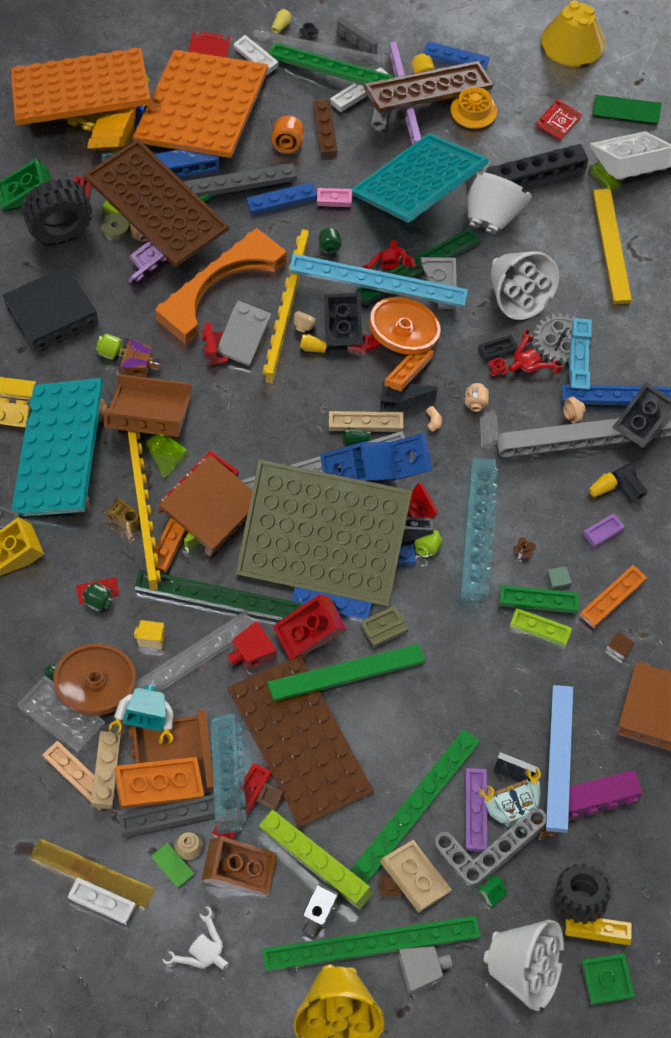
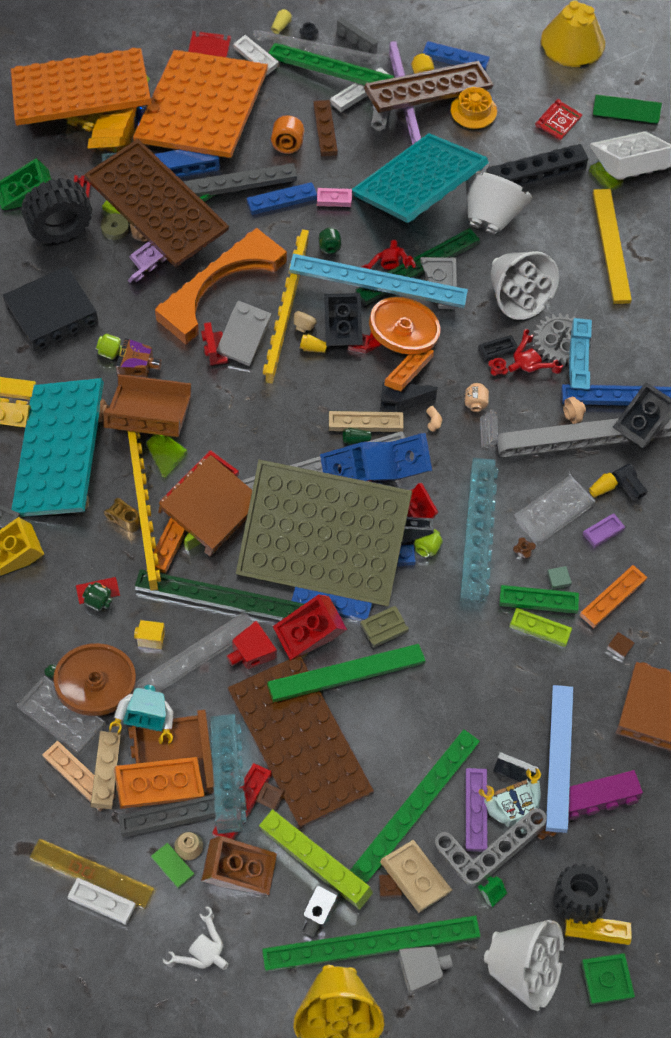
none -> clear plate [513,475,596,545]

